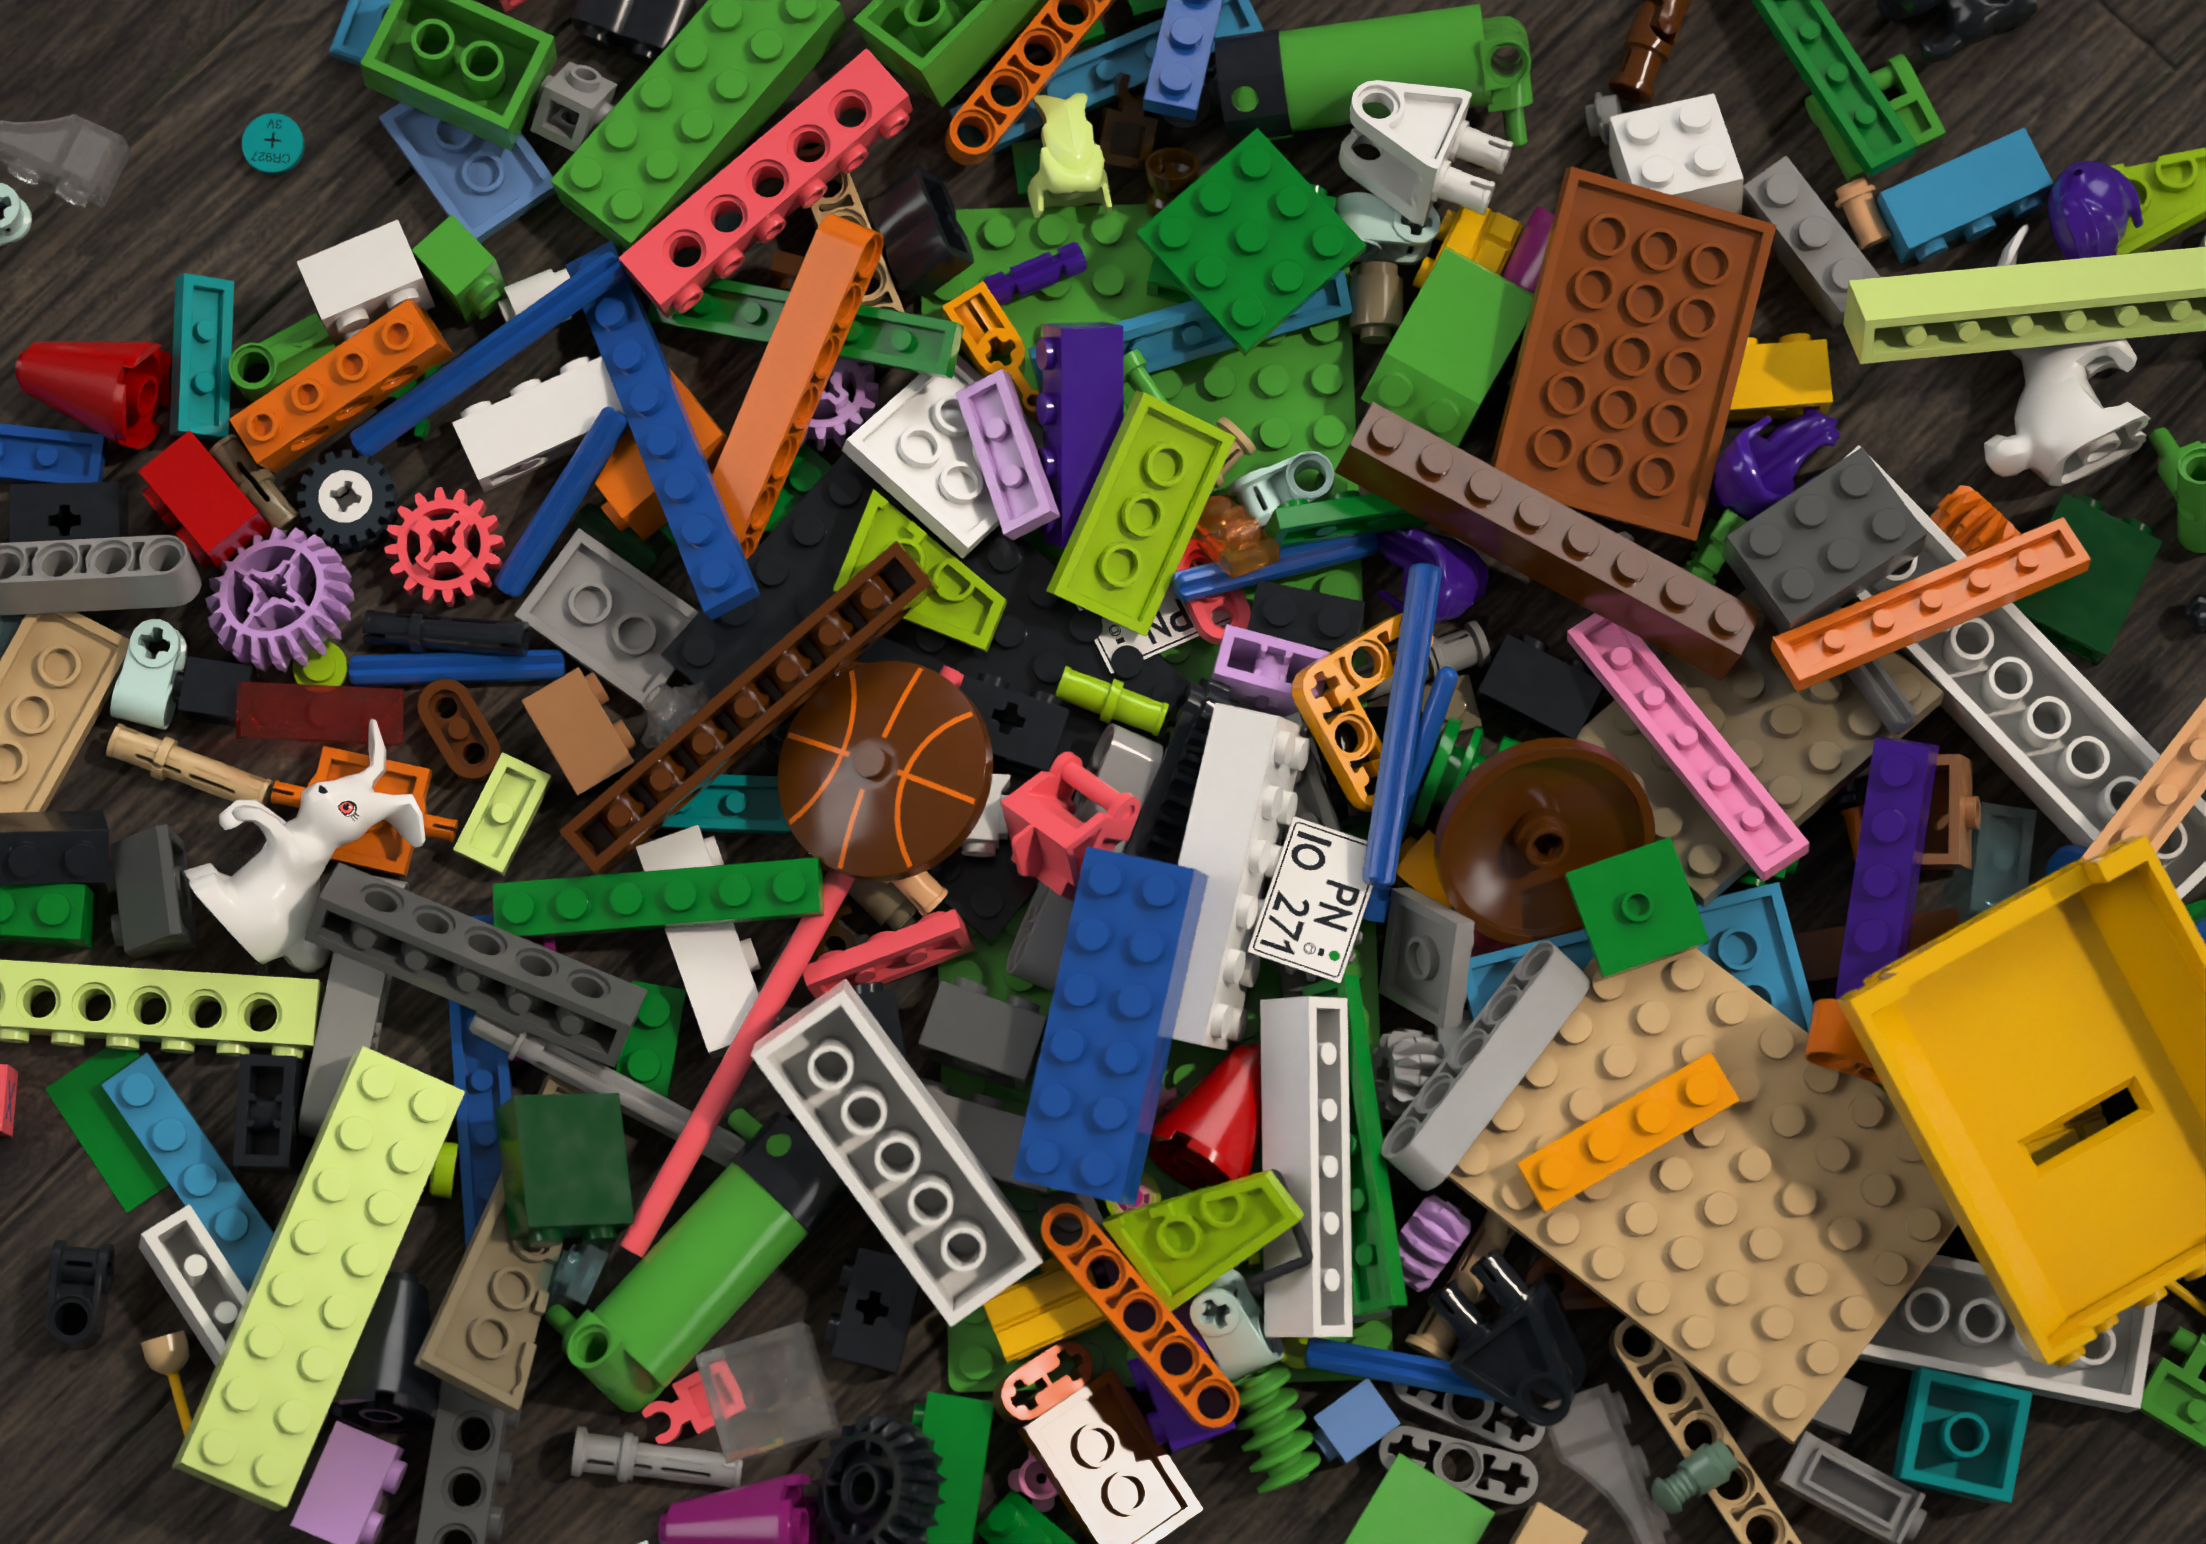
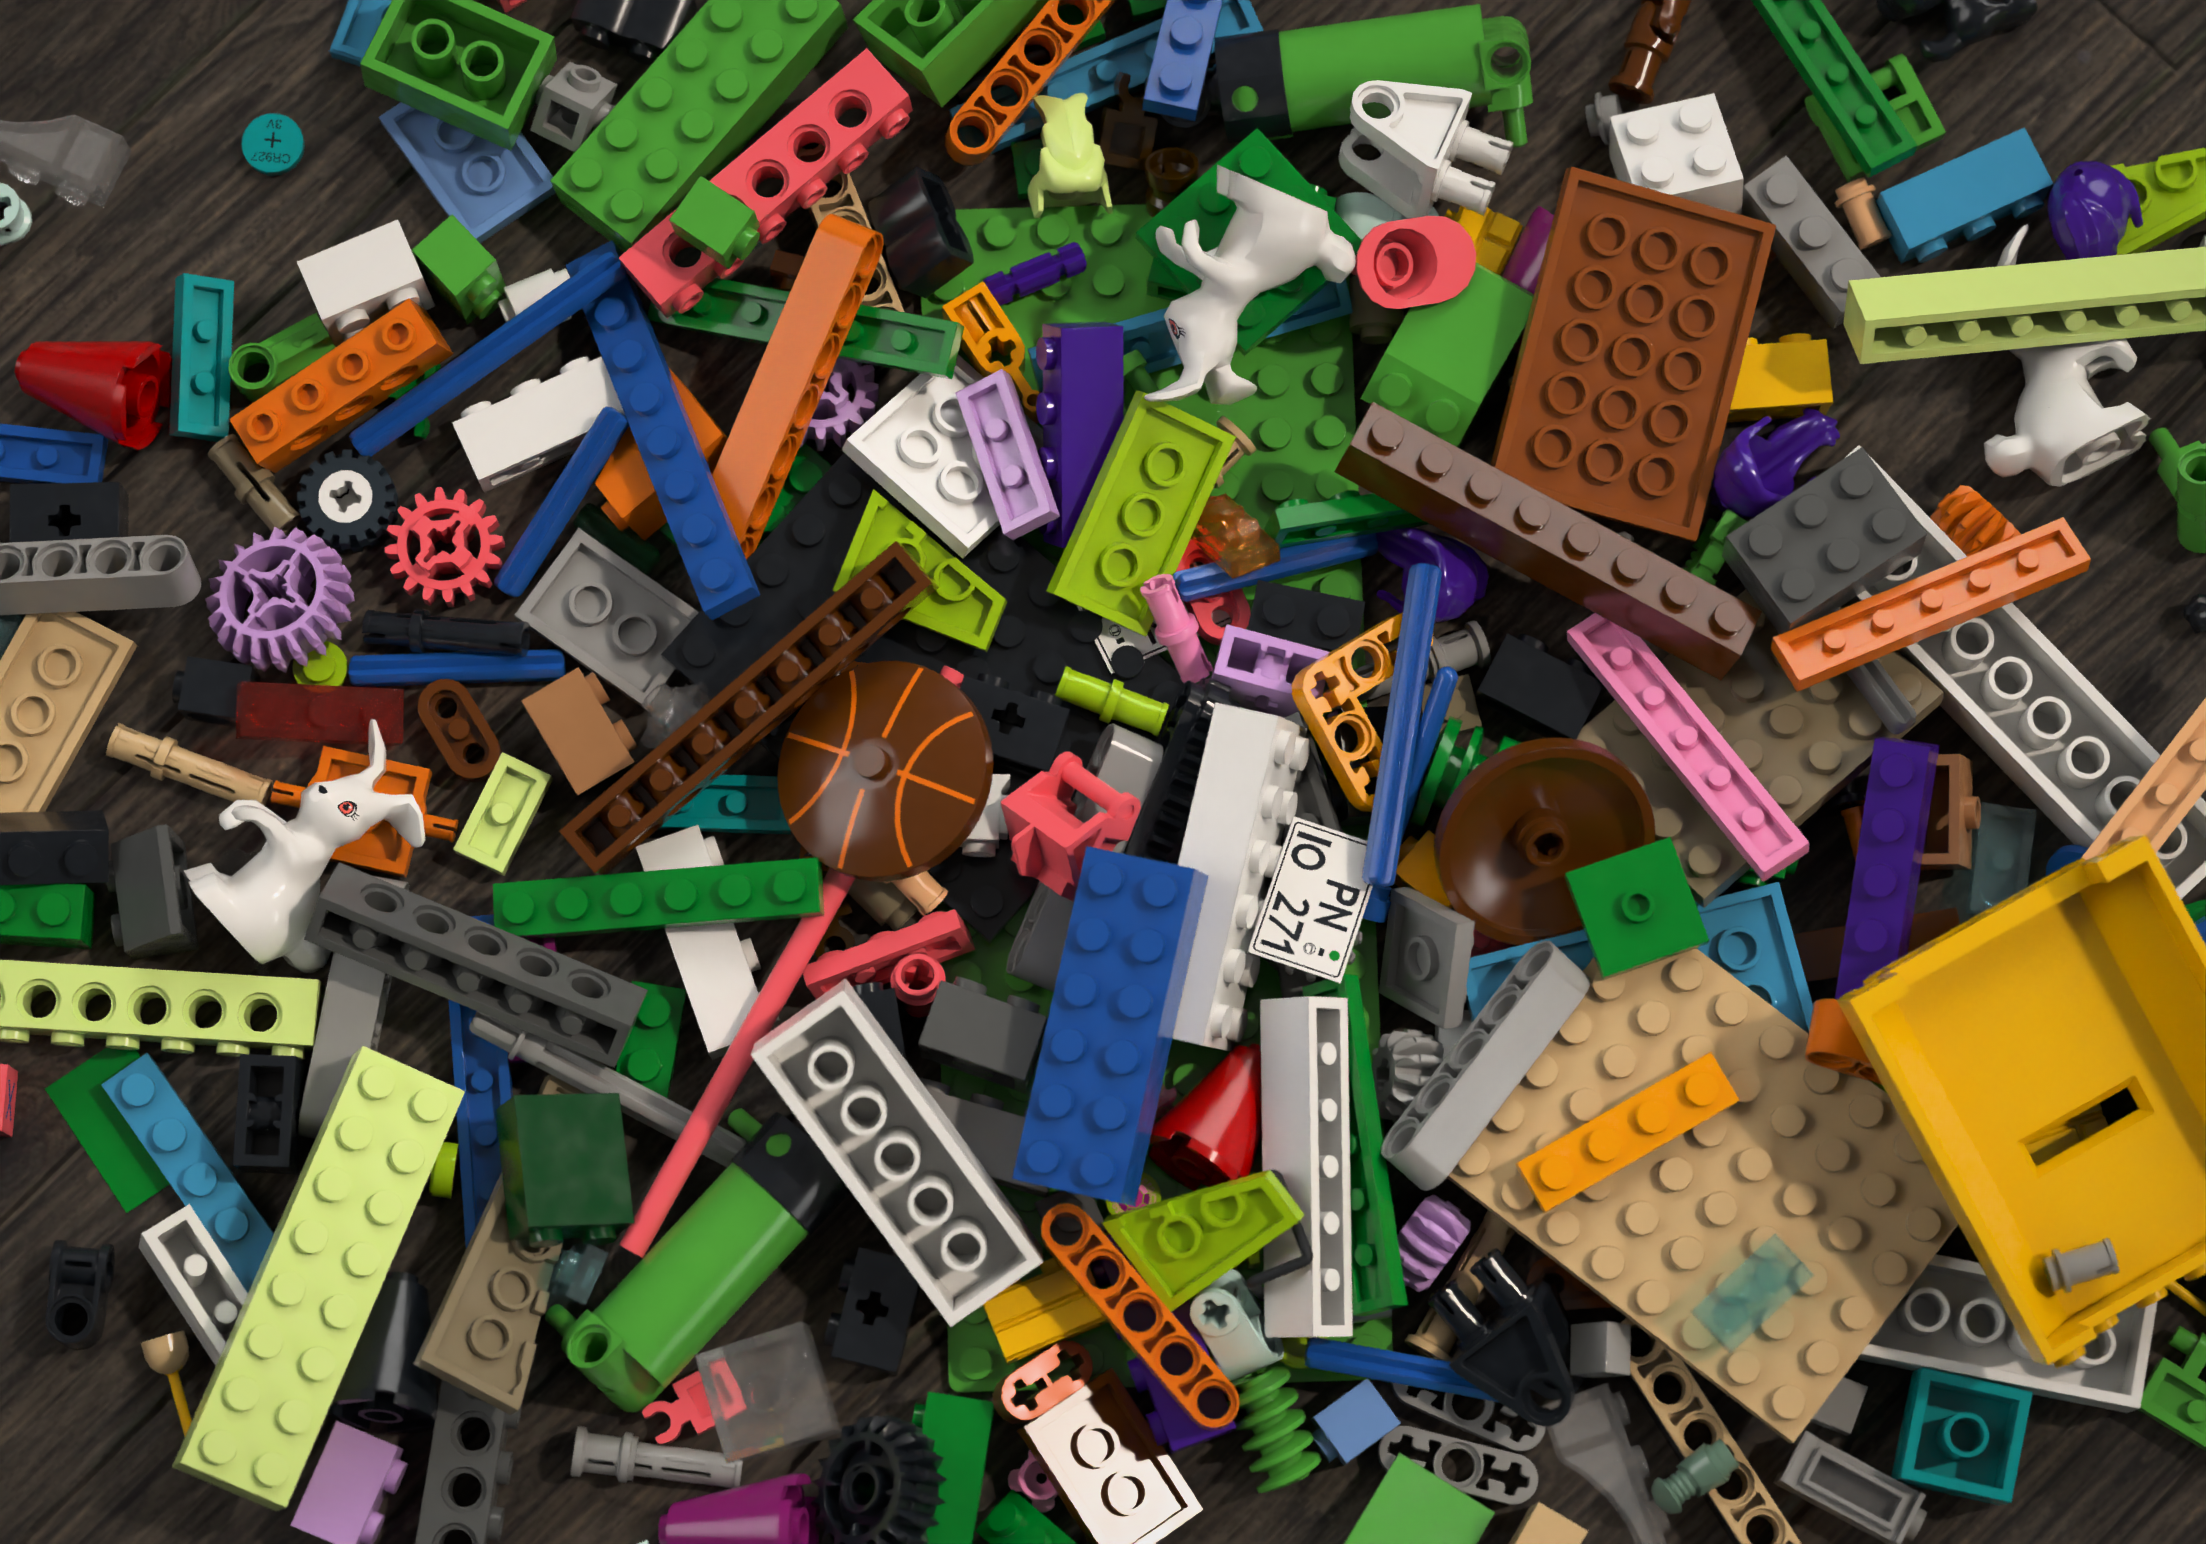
light aqua piece [110,619,188,730] -> none
red brick [138,430,272,575] -> none
light aqua piece [1227,451,1335,538] -> none
dark green brick [2012,493,2162,666] -> none
none -> bright green brick [669,176,760,269]
none -> coral cone [890,954,946,1018]
none -> bright pink pin [1140,574,1213,684]
none -> white animal [1144,165,1356,405]
none -> coral piece [1351,216,1476,309]
none -> light grey piece [1570,1321,1631,1378]
none -> clear light blue plate [1691,1234,1814,1354]
none -> light grey pin [2042,1238,2120,1293]

